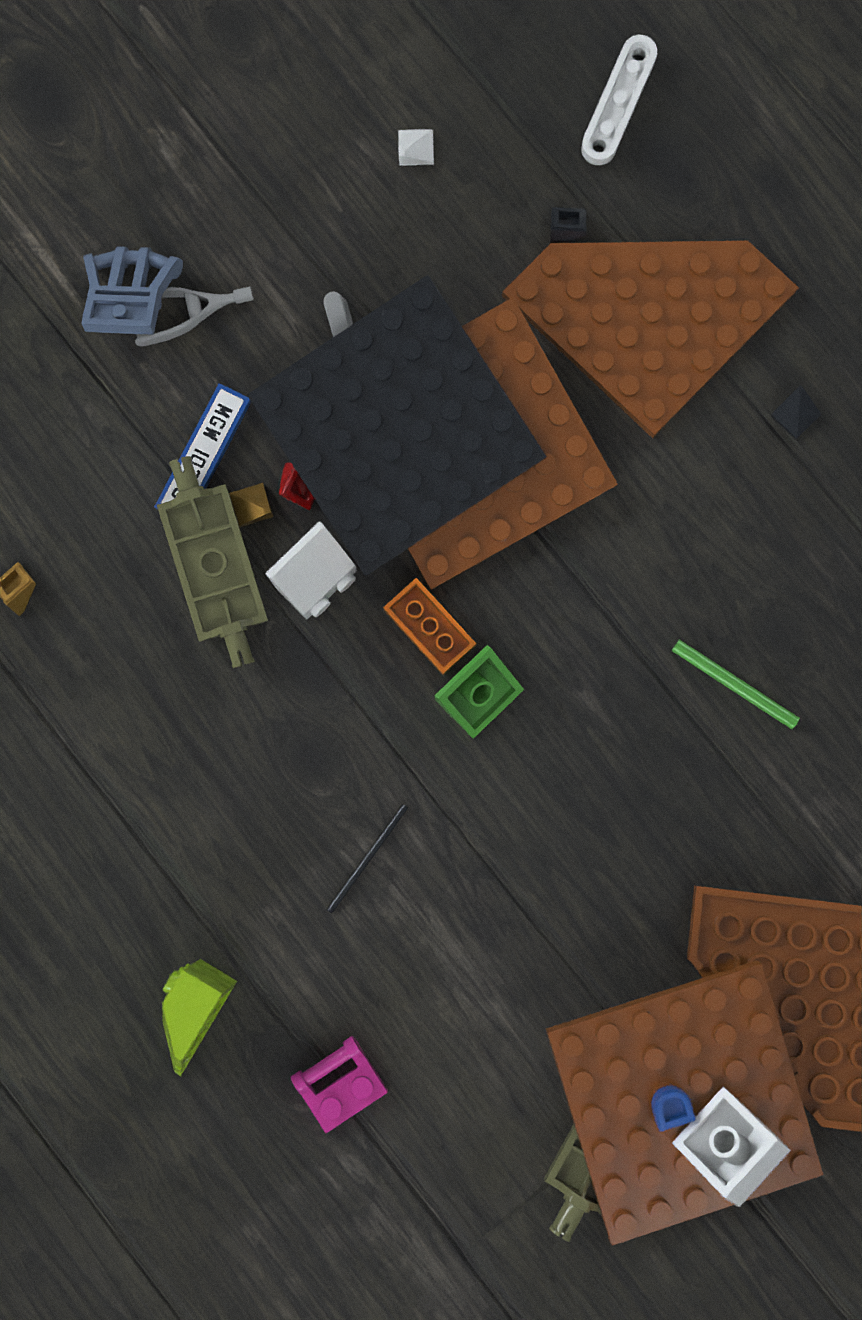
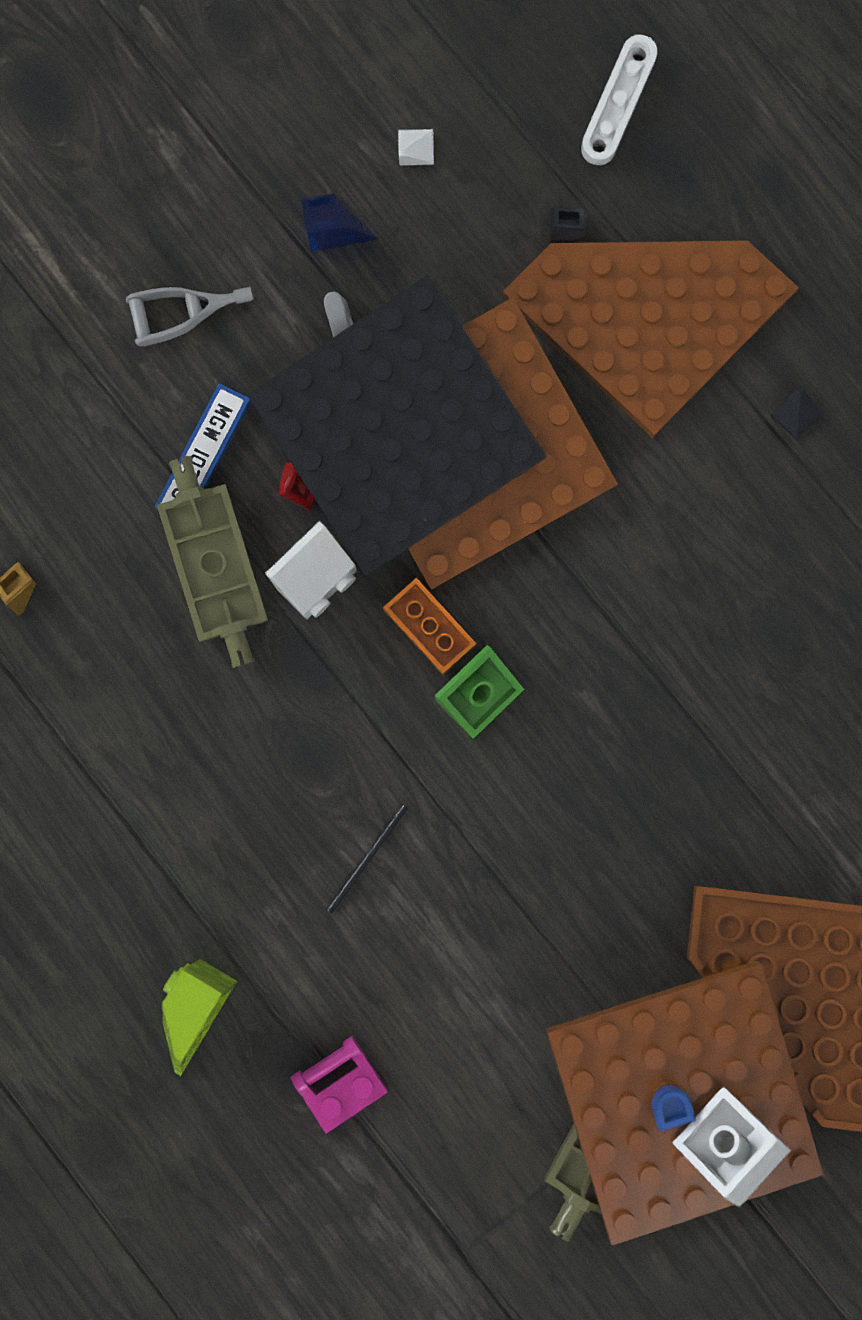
sand blue plate [81,246,183,335] -> none
pearl gold slope [229,483,274,527] -> none
bright green bar [671,639,800,729] -> none
none -> clear blue slope [301,193,379,252]

